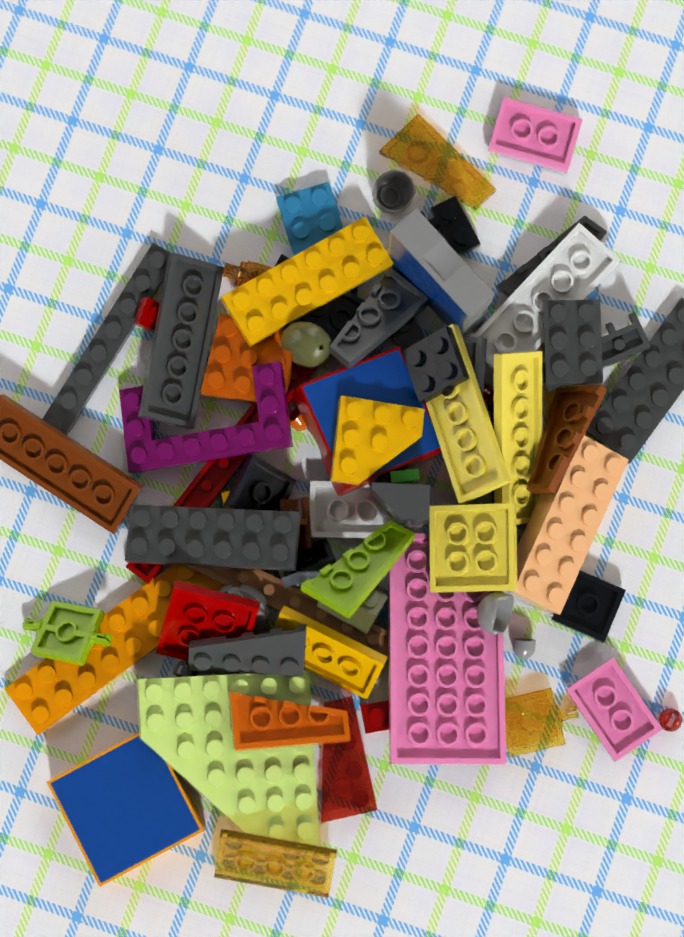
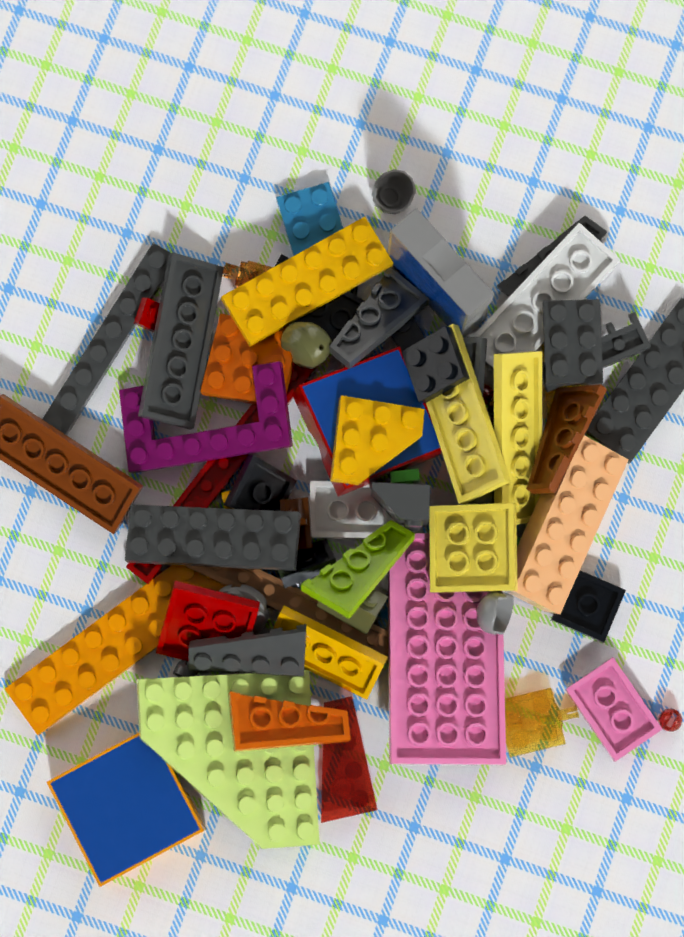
lime plate [23,600,112,666] -> none
clear yellow plate [214,829,337,898] -> none
orange hinge [289,408,307,431] -> none
red plate [360,700,389,734] -> none
clear yellow wing [379,113,496,211] -> none
black plate [421,196,481,256] -> none
bright pink plate [488,97,583,173] -> none
light grey hinge [512,638,536,659] -> none

